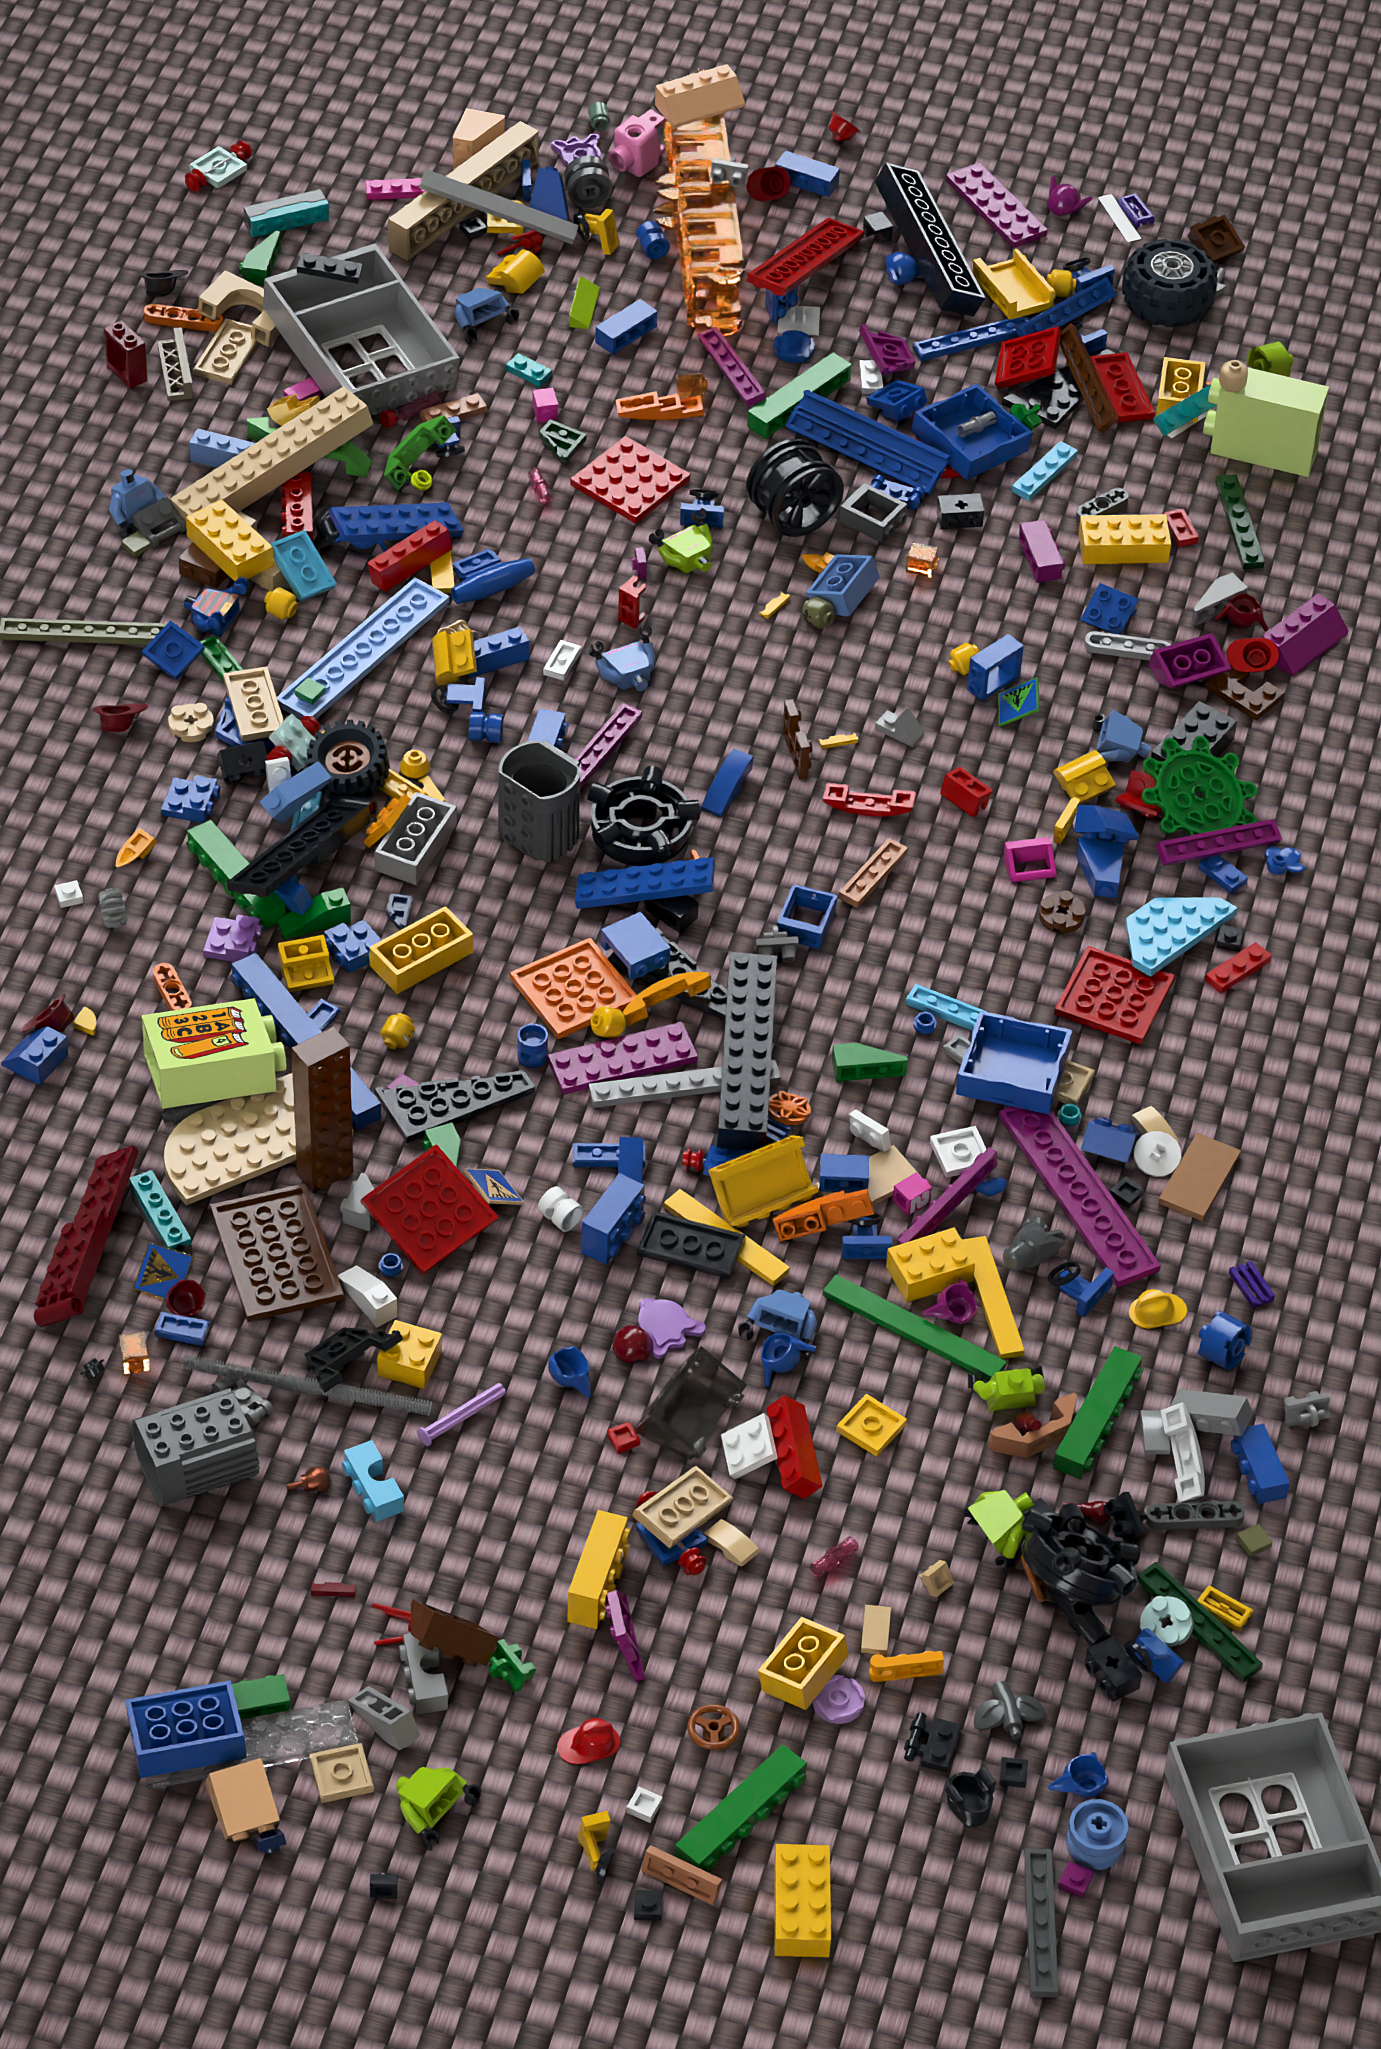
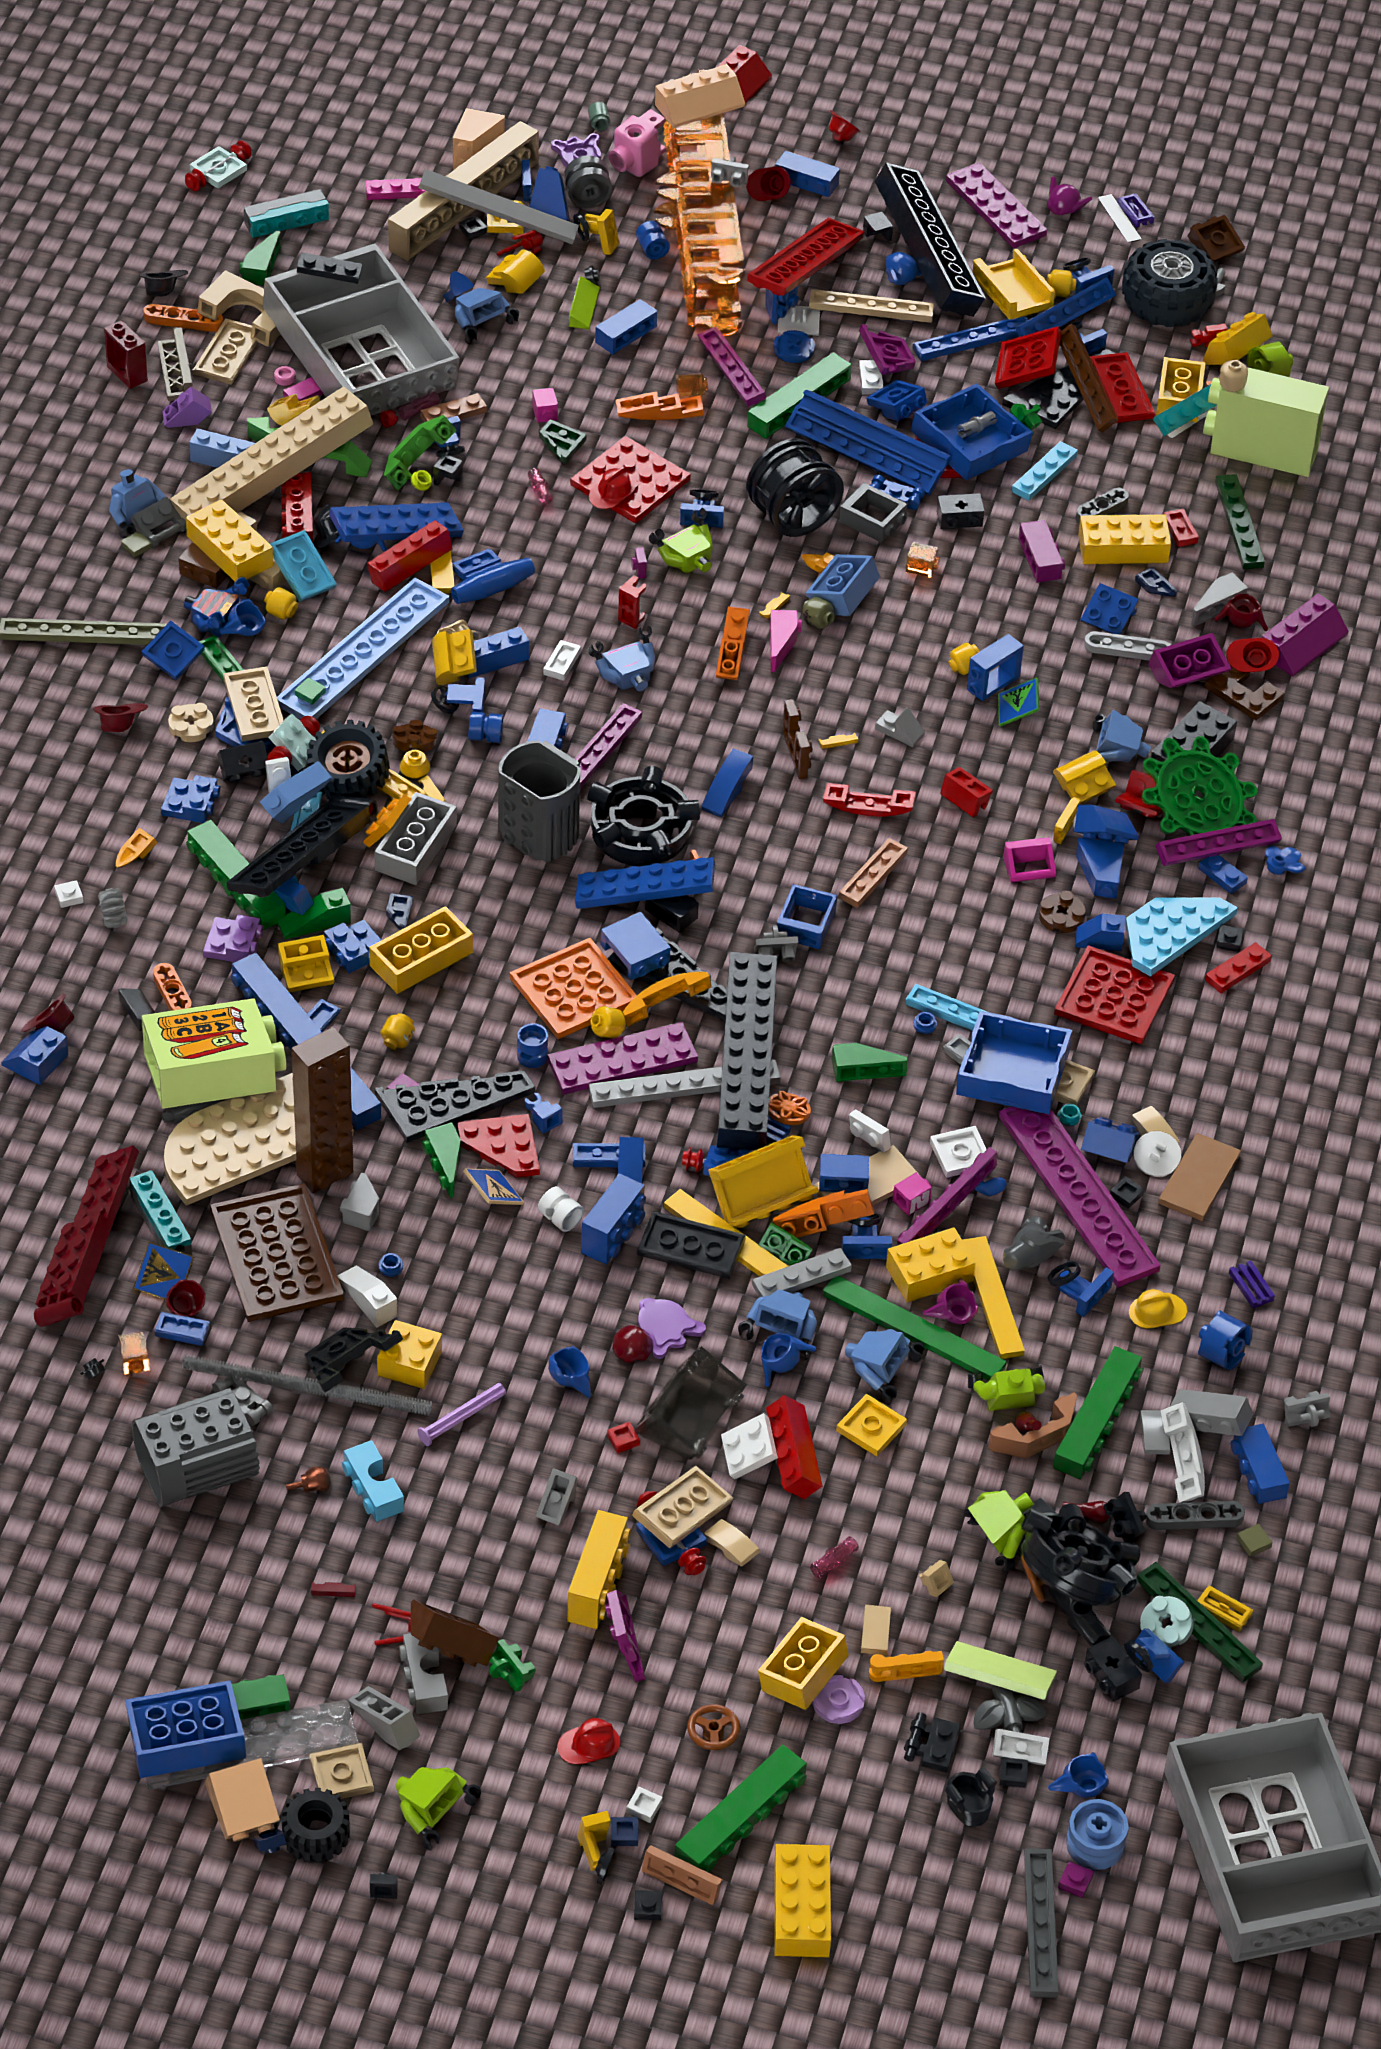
yellow tile [72,1007,97,1036] -> none
red plate [360,1144,498,1276] -> none
teal plate [506,353,552,387] -> none
none -> black slope [118,988,156,1031]
none -> medium lavender slope [162,387,212,428]
none -> blue piece [219,598,266,636]
none -> bright pink tile [274,366,296,386]
none -> black tyre [281,1788,350,1863]
none -> reddish brown plate [392,720,437,752]
none -> black panel [434,454,463,486]
none -> blue tile [443,271,474,302]
none -> plate [457,1114,540,1178]
none -> blue piece [525,1093,563,1134]
none -> light grey slope [536,1468,577,1526]
none -> black plate [585,265,600,285]
none -> red piece [589,467,635,509]
none -> dark blue plate [611,1817,638,1846]
none -> orange slope [716,606,750,680]
none -> red slope [717,45,772,103]
none -> light grey plate [752,1248,852,1298]
none -> green slope [759,1223,812,1266]
none -> slope [770,610,802,672]
none -> tan plate [809,289,934,323]
none -> medium blue torso [845,1329,924,1405]
none -> yellowish green tile [944,1641,1057,1700]
none -> white plate [992,1729,1049,1766]
none -> blue slope [1075,913,1125,951]
none -> dark blue tile [1135,567,1177,597]
none -> red plate [1190,324,1227,347]
none -> yellow slope [1202,312,1273,365]

